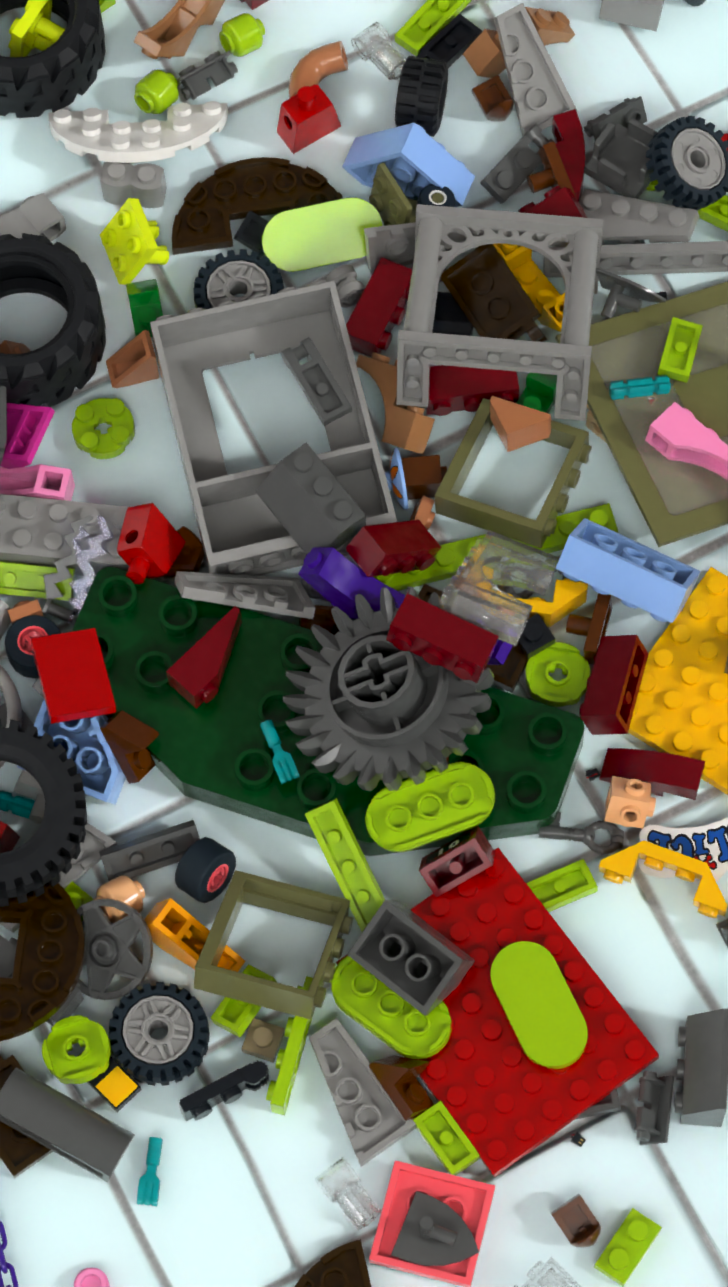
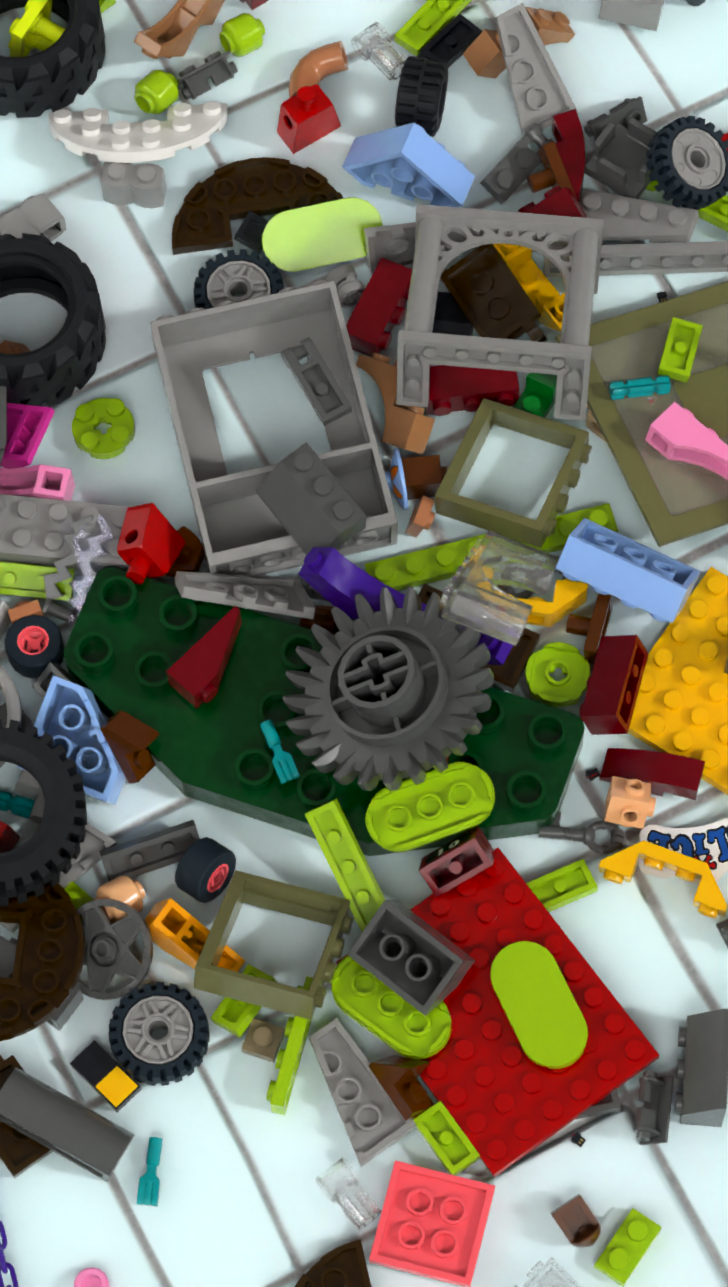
red tile [31,628,116,724] -> none
lime plate [42,1015,111,1084] -> none
neon yellow plate [100,198,169,285] -> none
nougat slope [106,330,159,388] -> none
green slope [126,279,163,337] -> none
black hinge [179,1060,269,1121] -> none
dark red brick [345,520,442,577] -> none
olive plate [369,163,455,226] -> none
dark red brick [386,593,499,683] -> none
dark grey shield [391,1191,479,1266] -> none
reddish brown plate [471,75,514,122] -> none
nougat slope [490,396,551,452] -> none
black plate [511,614,555,659] -> none
dark grey shield [596,268,666,319] -> none

